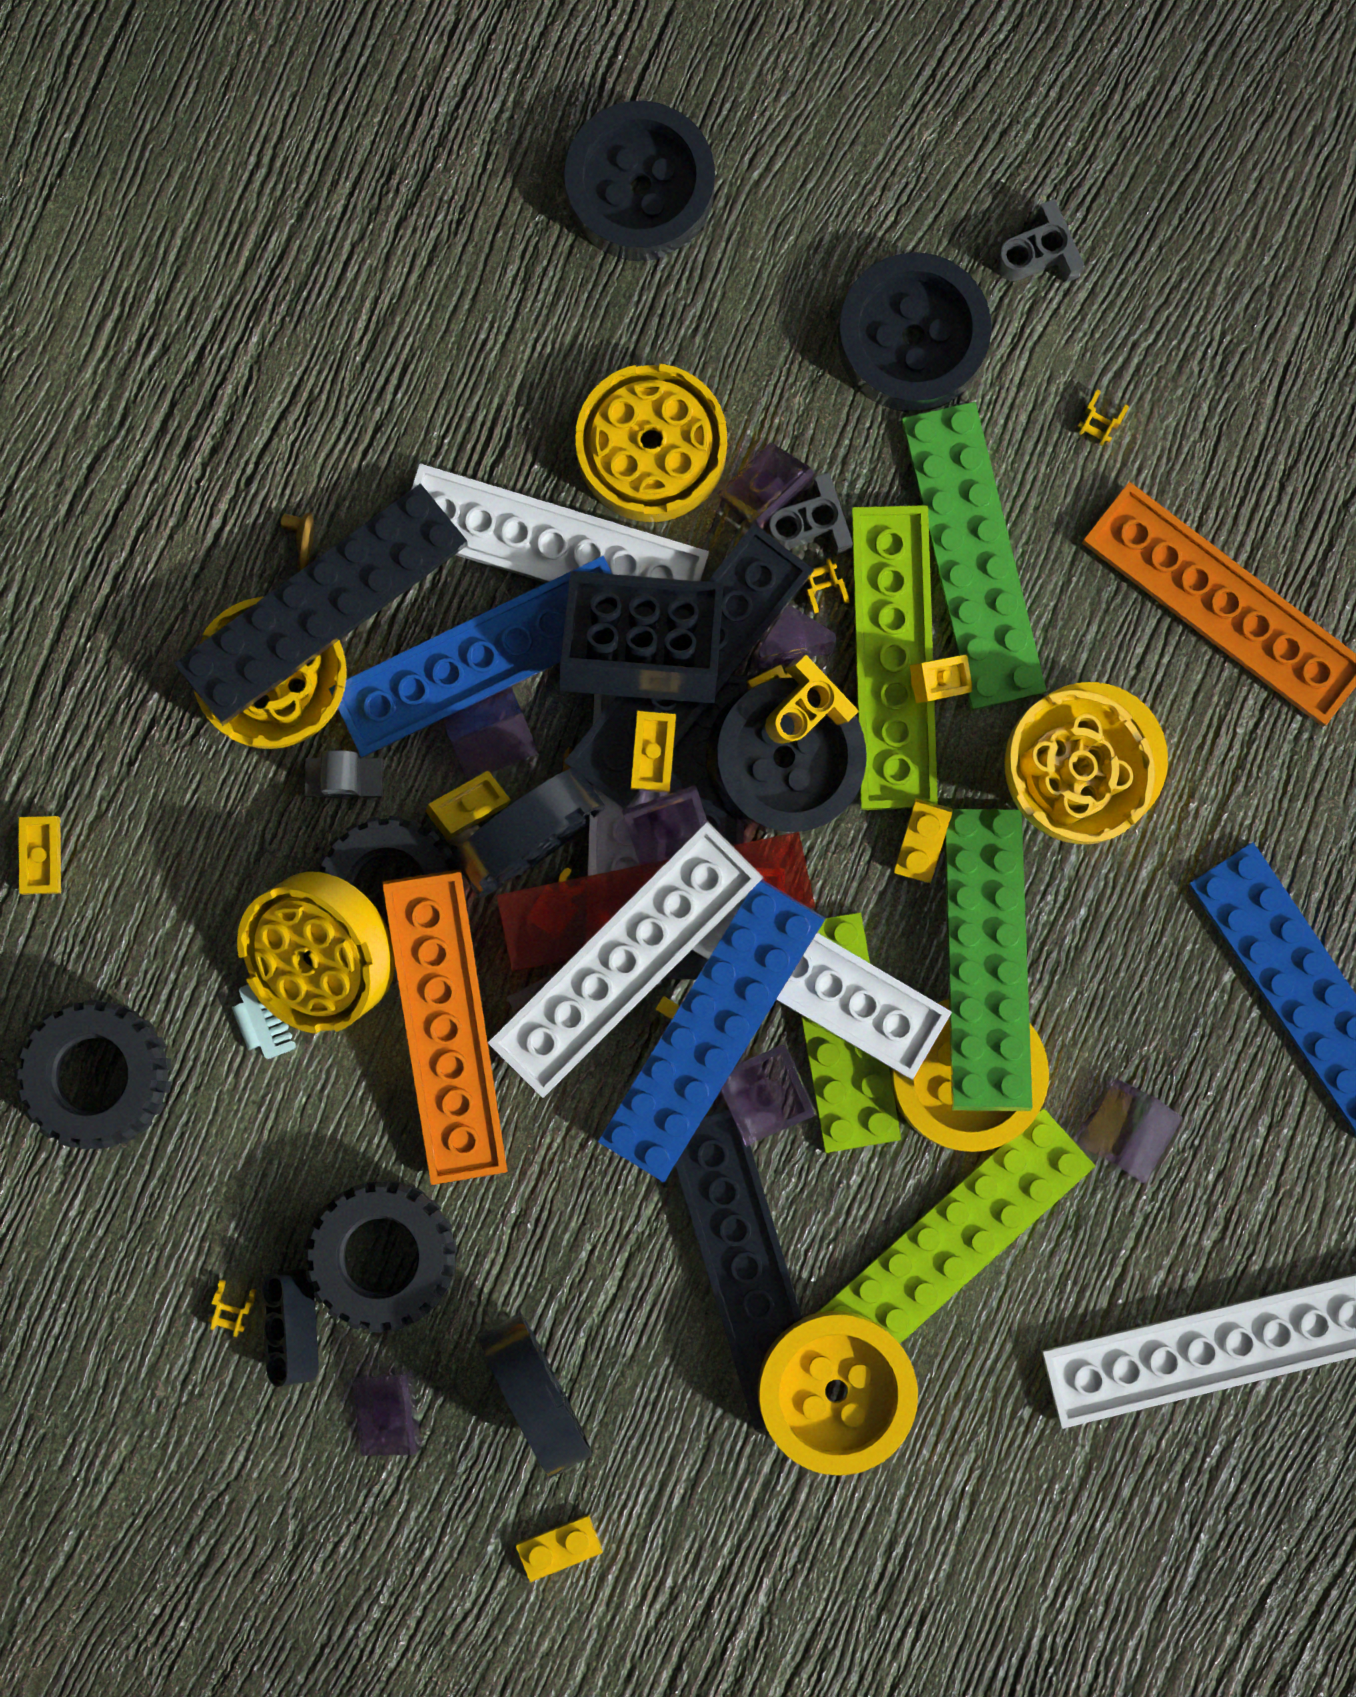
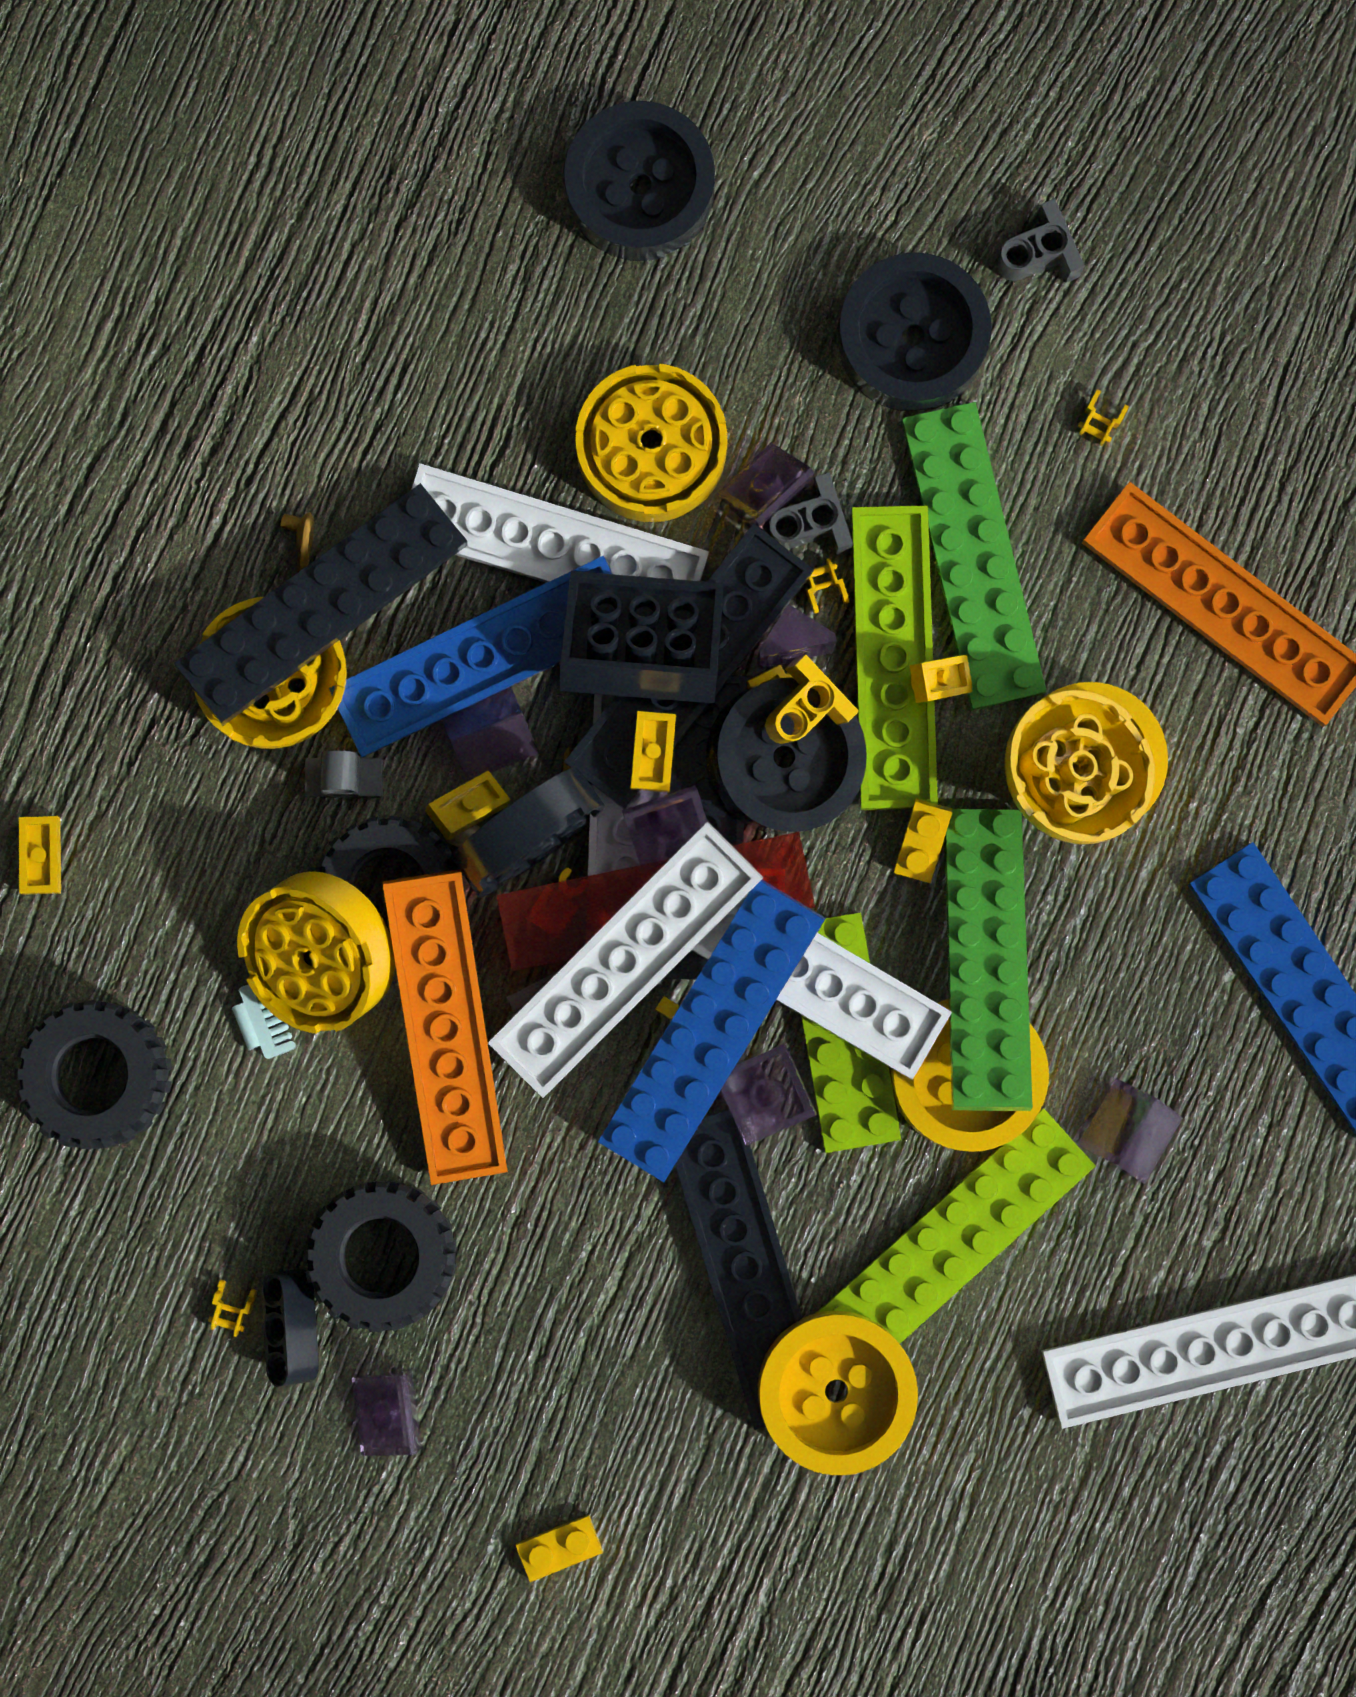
black brick [478,1312,593,1478] -> none

